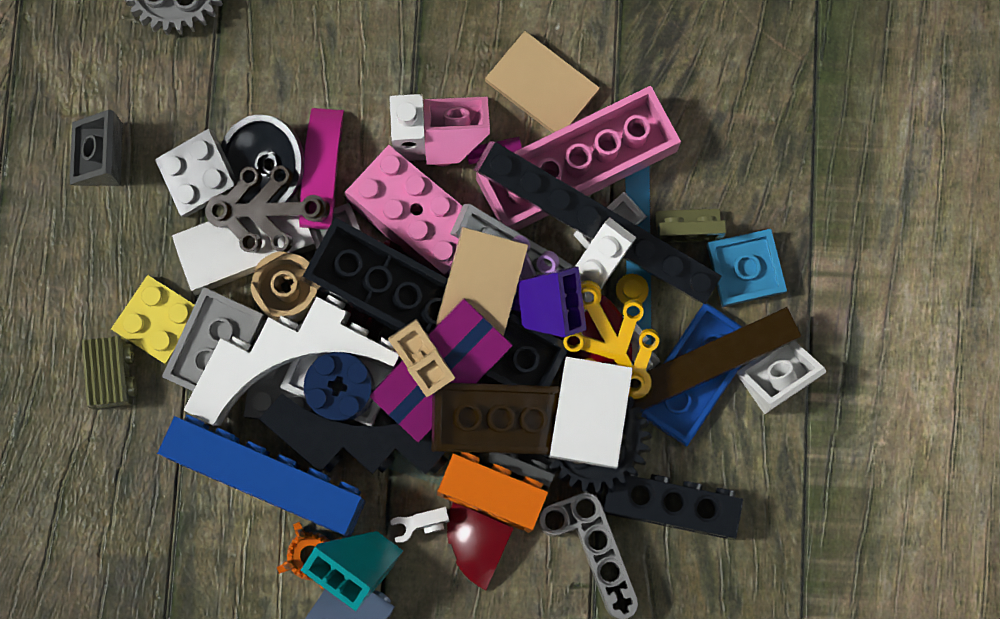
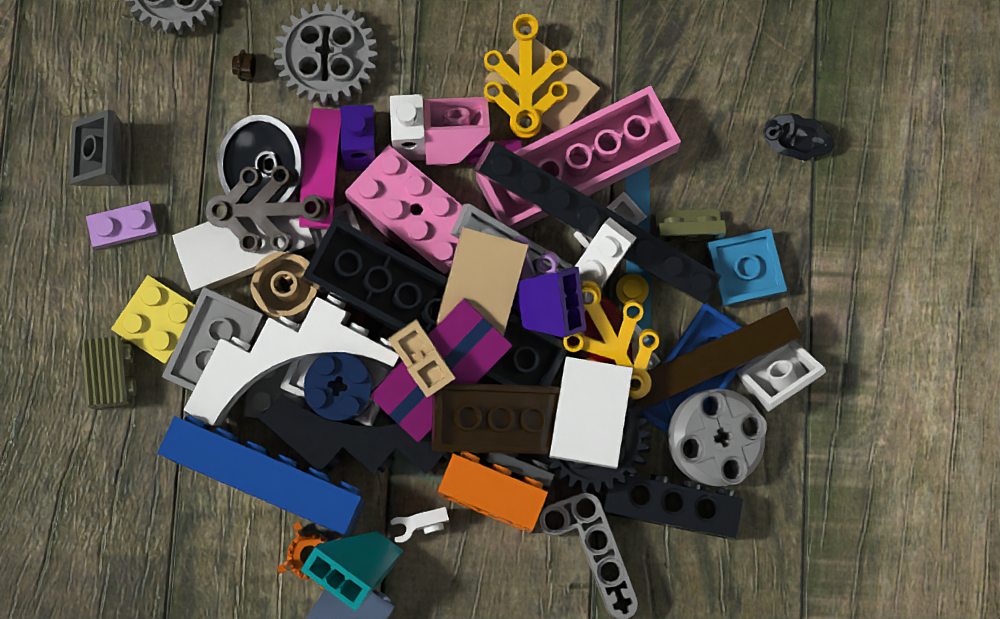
plate [155,129,238,217] -> none
dark red brick [447,502,514,590] -> none
none -> lavender plate [86,201,158,250]
none -> dark brown plate [232,50,256,82]
none -> light grey gear [273,2,378,107]
none -> dark purple torso [340,105,377,171]
none -> yellow plant [484,14,568,138]
none -> light grey piece [668,389,767,486]
none -> black arm [763,113,834,161]

